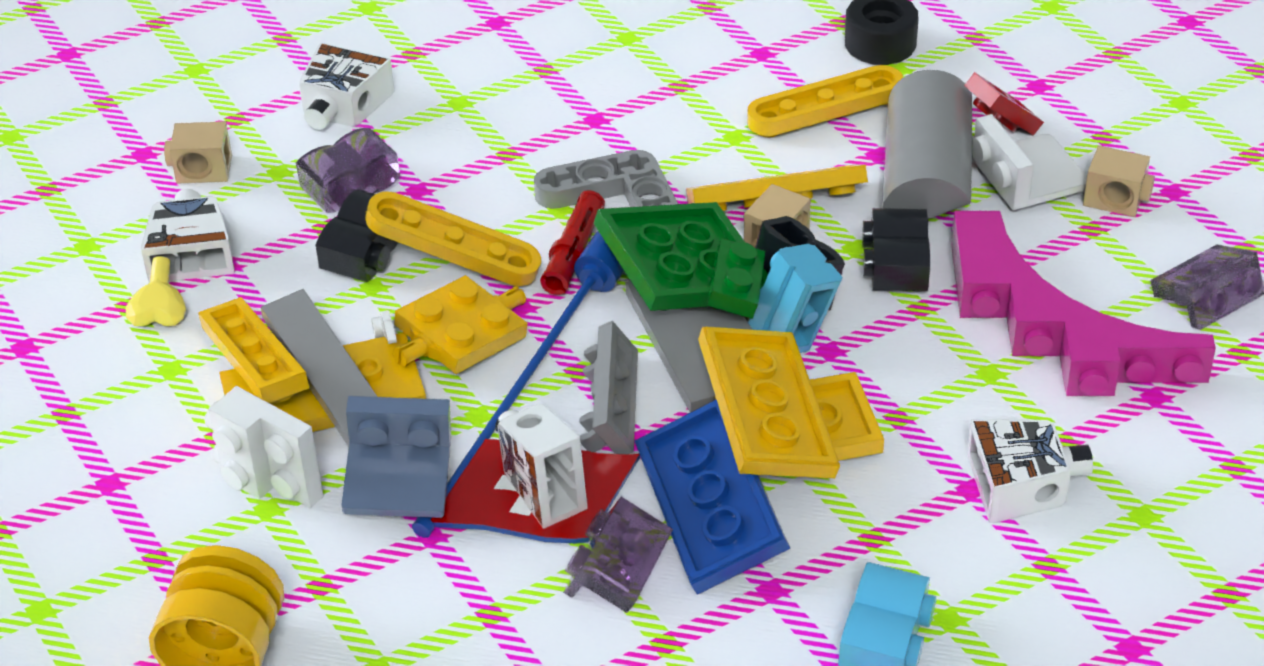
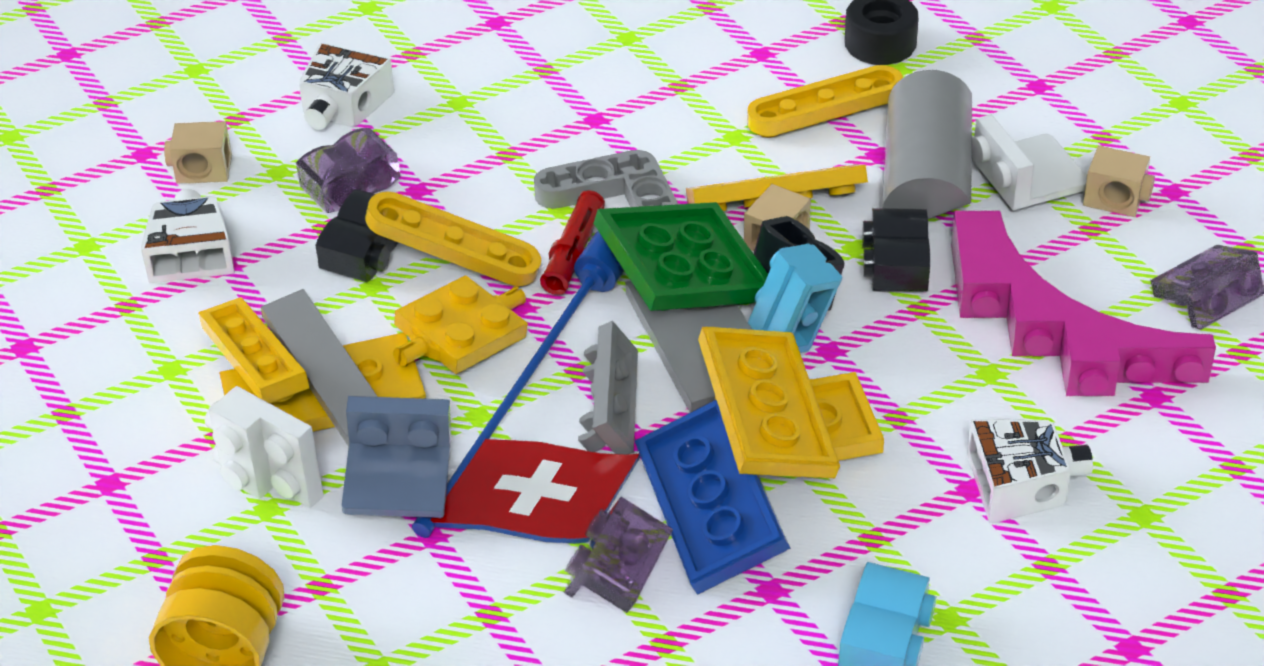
light yellow rock [126,256,186,326] -> none
white piece [371,310,398,344] -> none
white torso [495,404,588,529] -> none
green plate [707,238,765,319] -> none
red plate [964,72,1044,136] -> none

